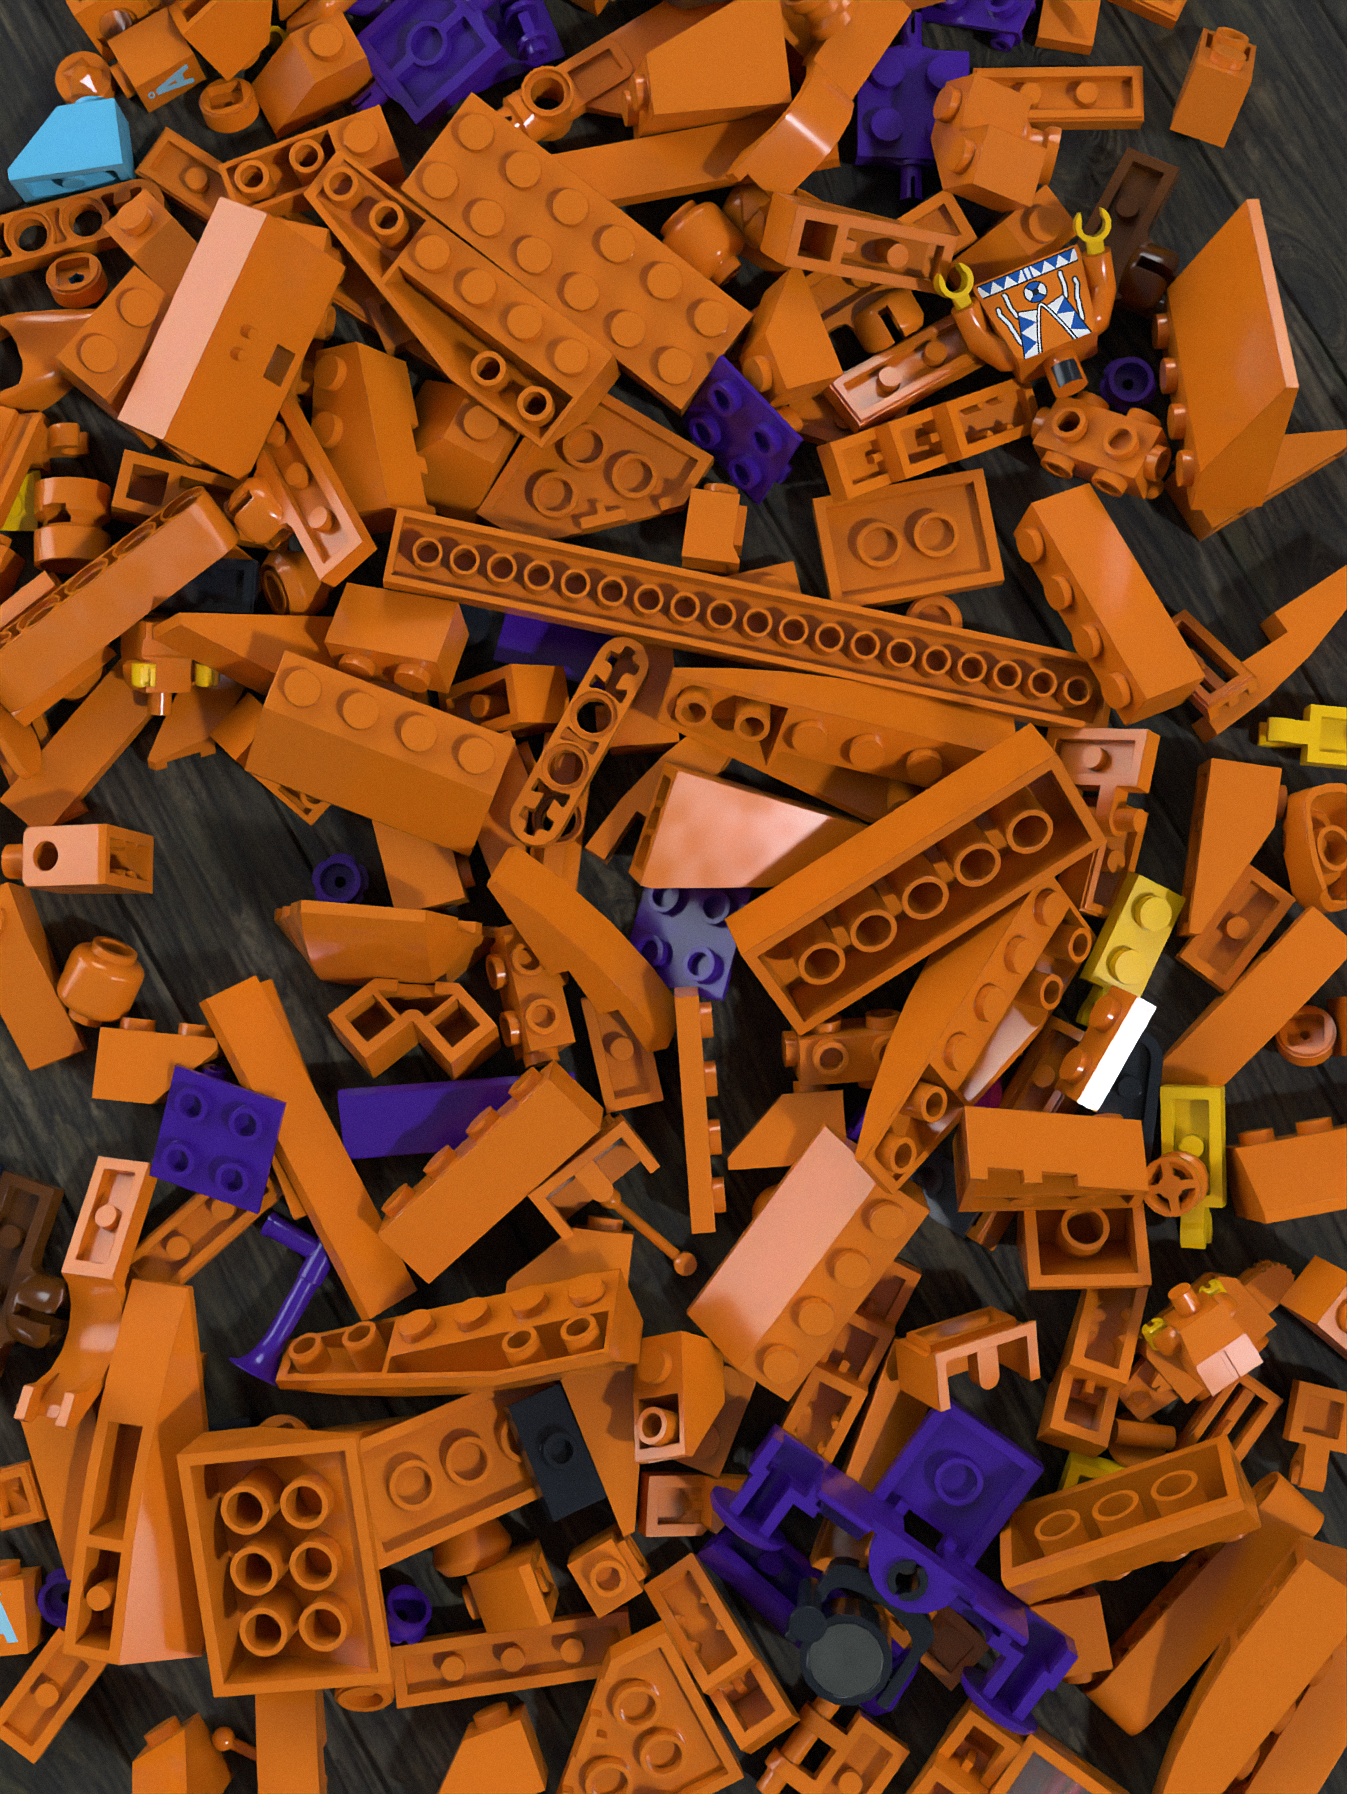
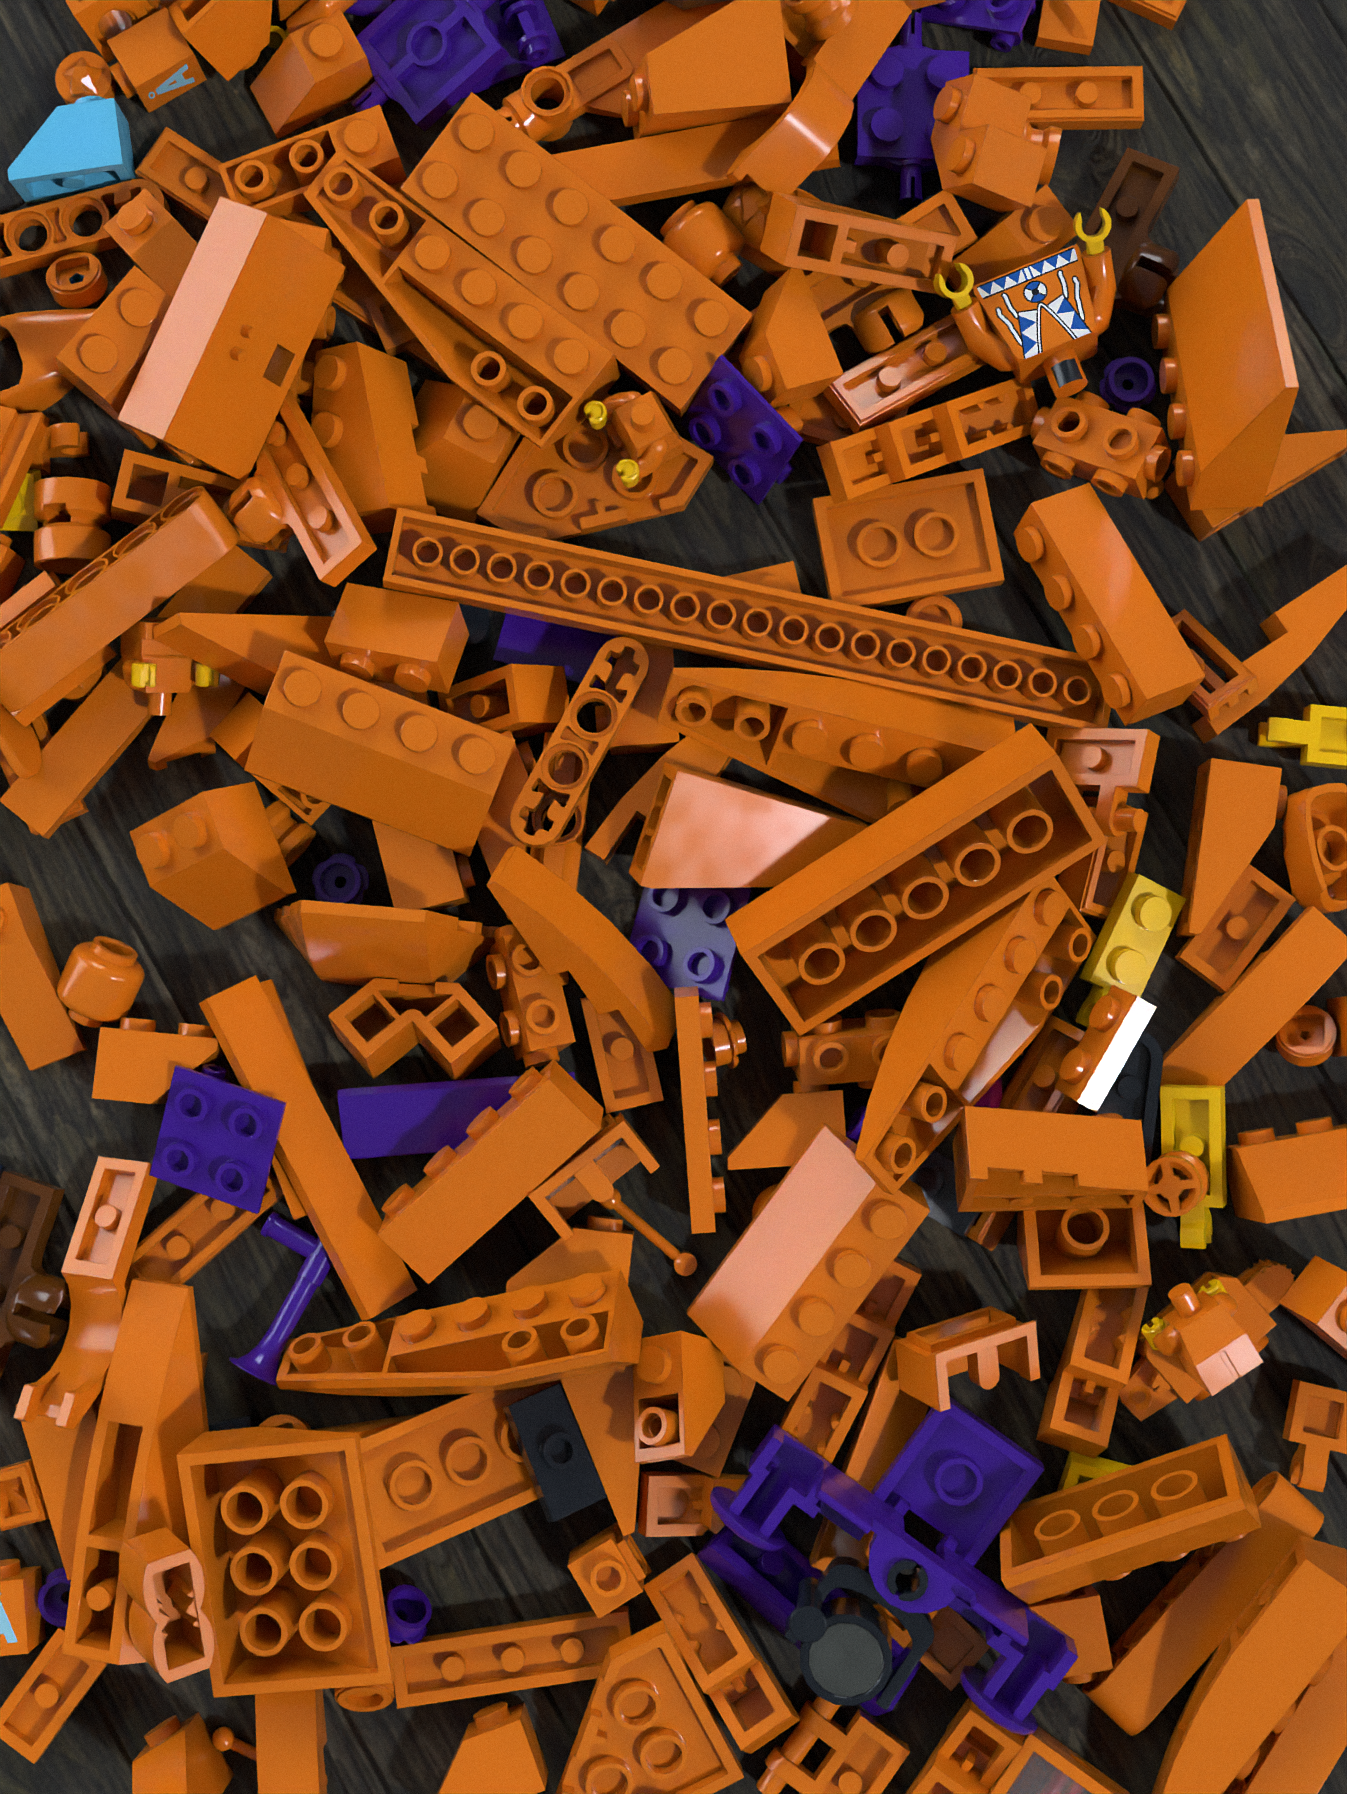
orange torso [1,824,154,894] -> none
black plate [146,558,261,617] -> none
orange tile [199,77,260,133] -> none
orange cone [260,550,334,616] -> none
orange cone [432,1518,512,1577] -> none
orange slope [462,1537,559,1634] -> none
orange window [681,483,748,576] -> none
orange plate [1108,1411,1176,1468] -> none
orange tile [1166,1373,1284,1463] -> none
orange slope [1170,27,1257,148] -> none
none -> orange brick [119,1527,214,1683]
none -> orange slope [129,781,296,930]
none -> orange wheel [265,800,316,868]
none -> orange piece [583,391,684,488]
none -> orange plate [702,1012,747,1069]

